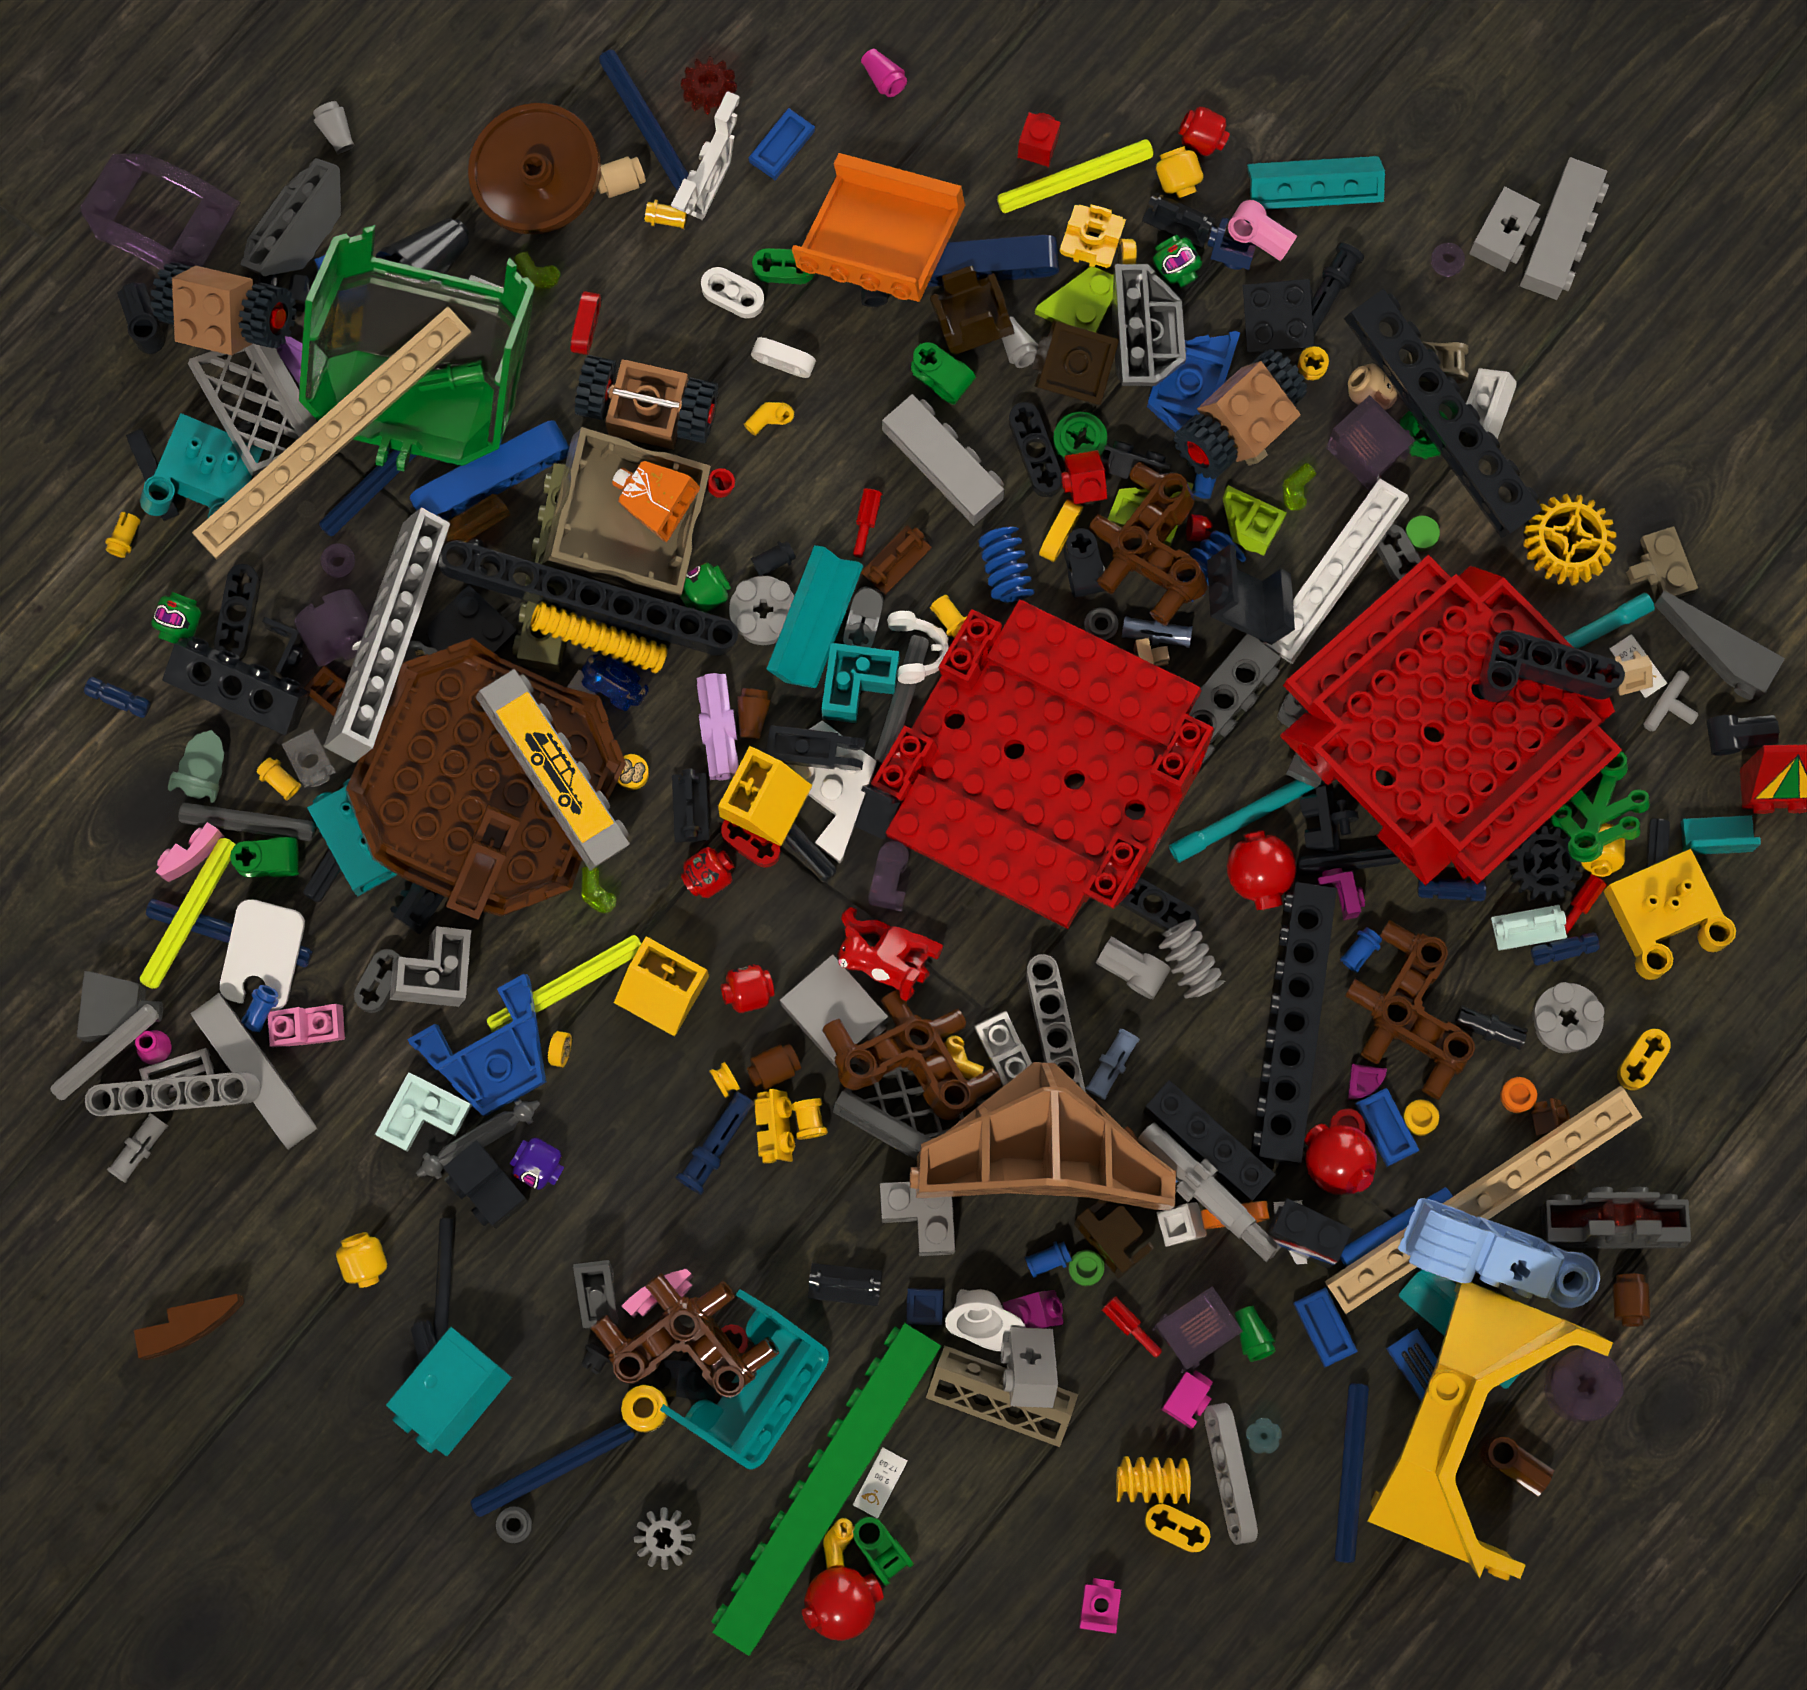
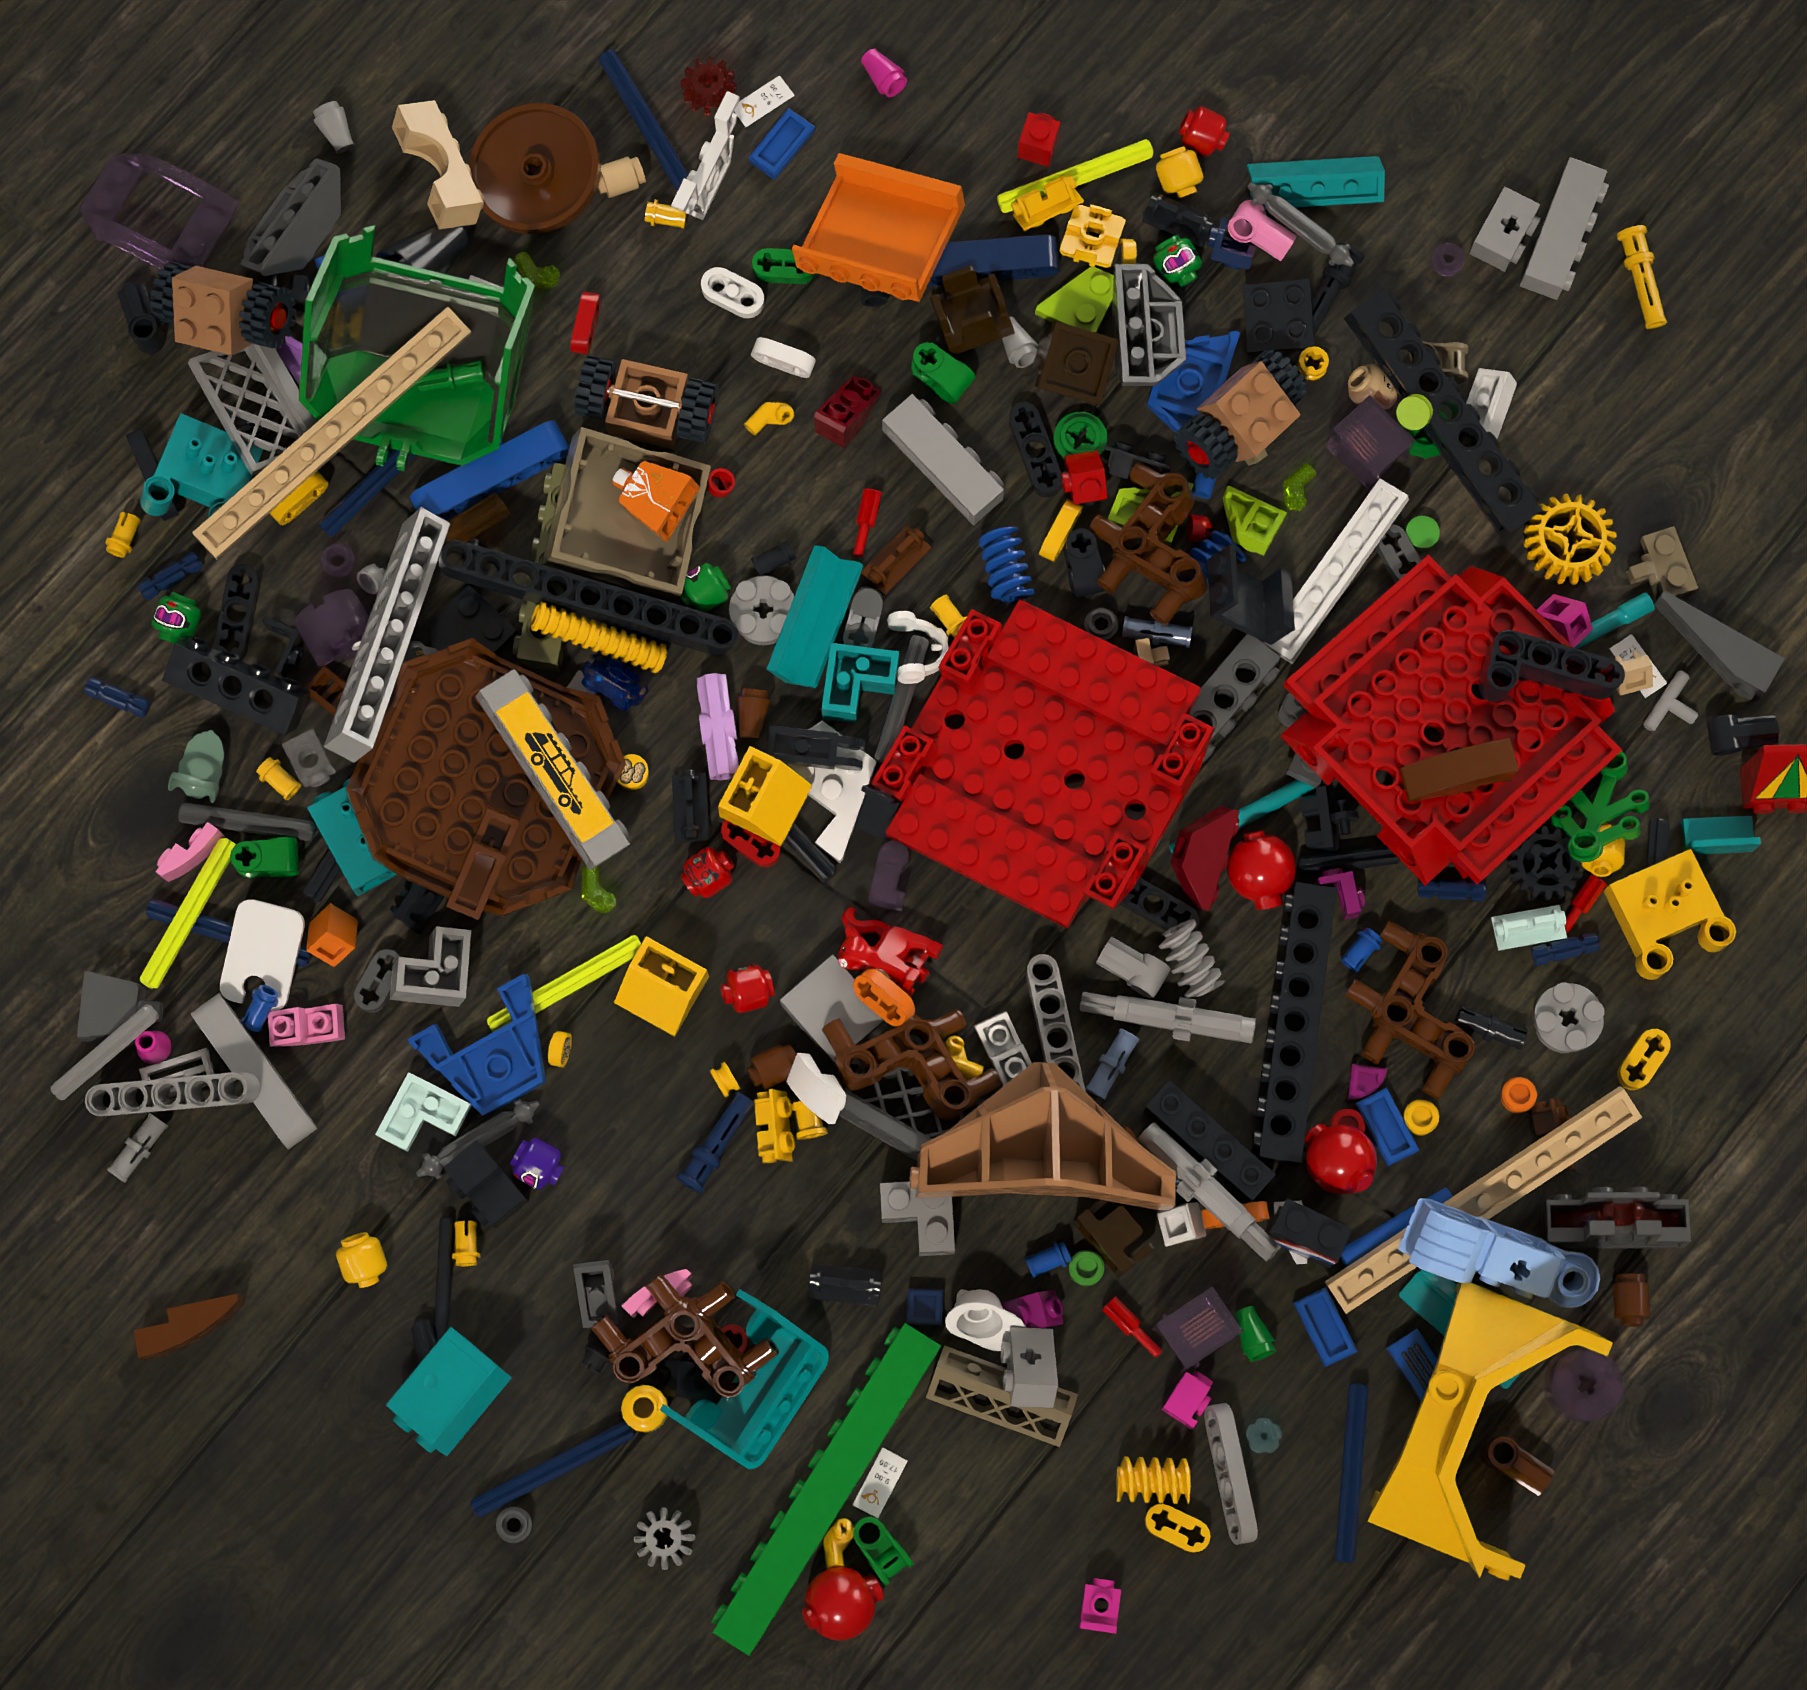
none -> dark blue axle [138,552,202,600]
none -> yellow beam [269,471,328,525]
none -> orange panel [306,903,358,967]
none -> light grey hinge [357,564,386,594]
none -> tan arch [392,100,484,230]
none -> yellow pin [452,1221,480,1267]
none -> white sticker [734,75,795,127]
none -> white slope [786,1053,846,1124]
none -> dark red slope [814,375,882,448]
none -> orange beam [853,968,915,1026]
none -> yellow hinge [1011,175,1084,231]
none -> light grey piece [1080,992,1256,1044]
none -> dark red slope [1170,806,1240,911]
none -> dark grey wheel [1248,183,1354,267]
none -> lime tile [1396,394,1433,430]
none -> reddish brown slope [1400,738,1519,802]
none -> dark pink brick [1537,594,1593,647]
none -> yellow pin [1617,225,1667,329]

